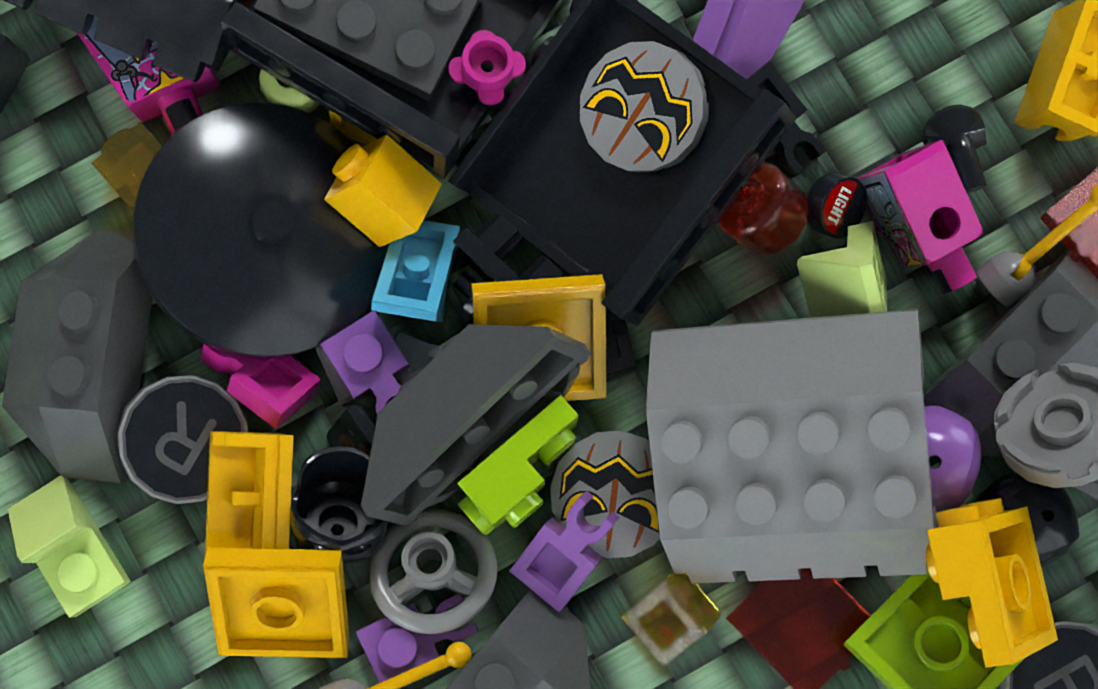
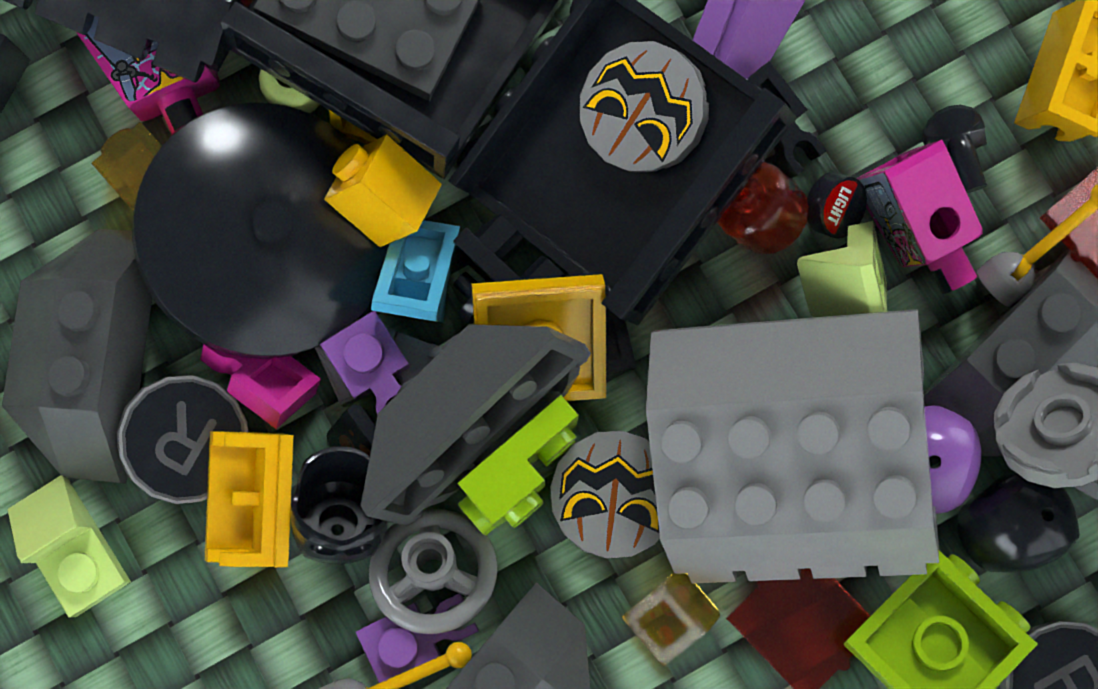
yellow tile [203,548,350,658] -> none
dark pink plate [448,30,526,105] -> none
medium lavender plate [509,490,620,612] -> none
yellow plate [926,498,1058,668] -> none

